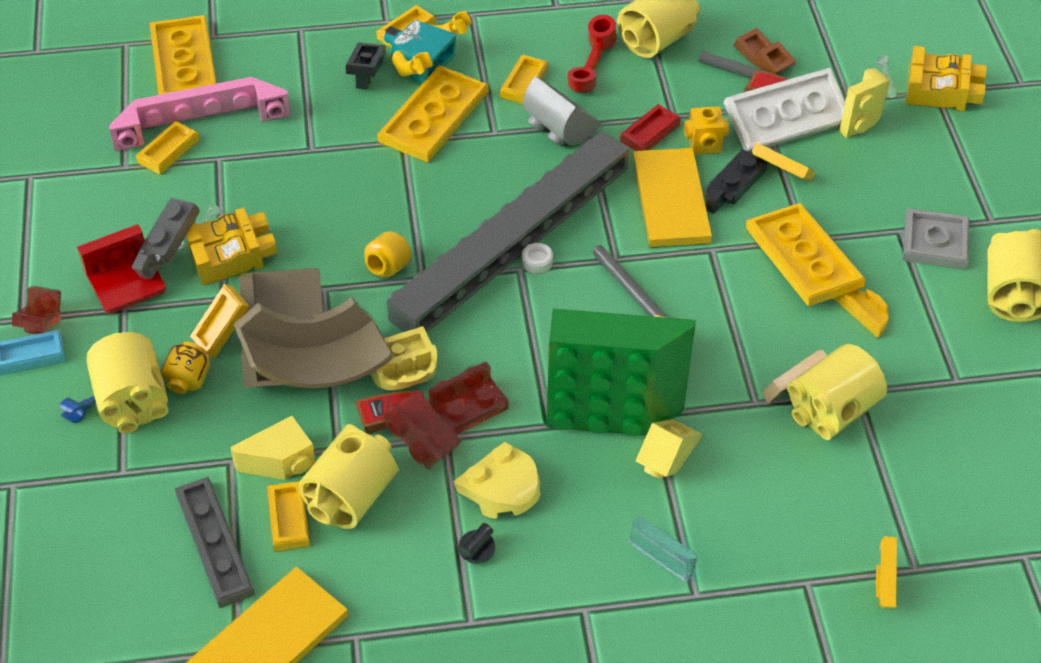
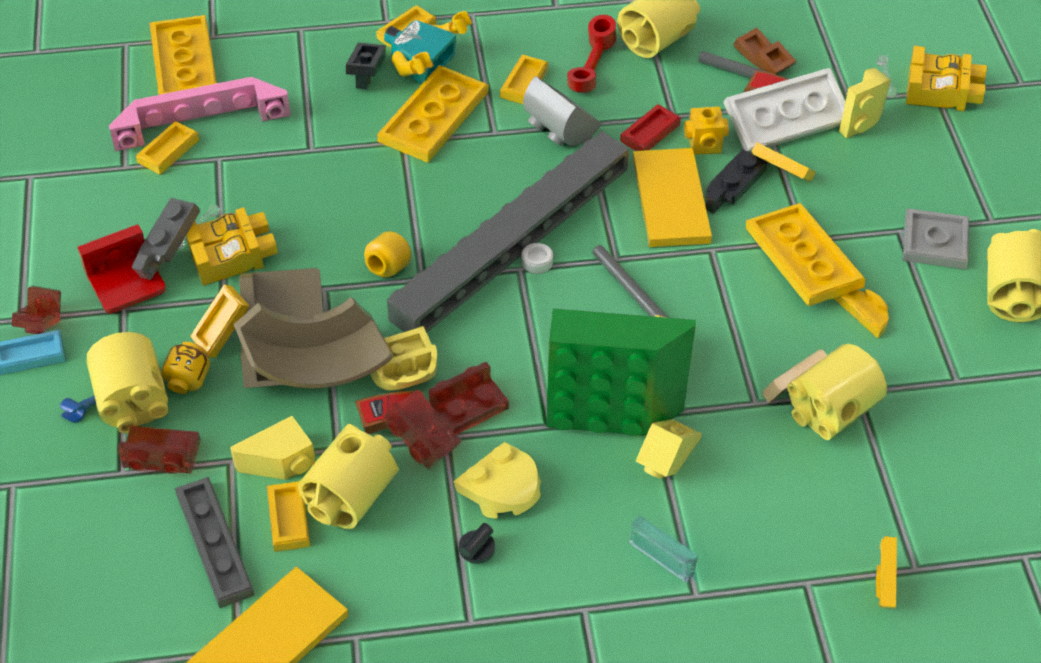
none -> clear red bracket [118,426,201,474]

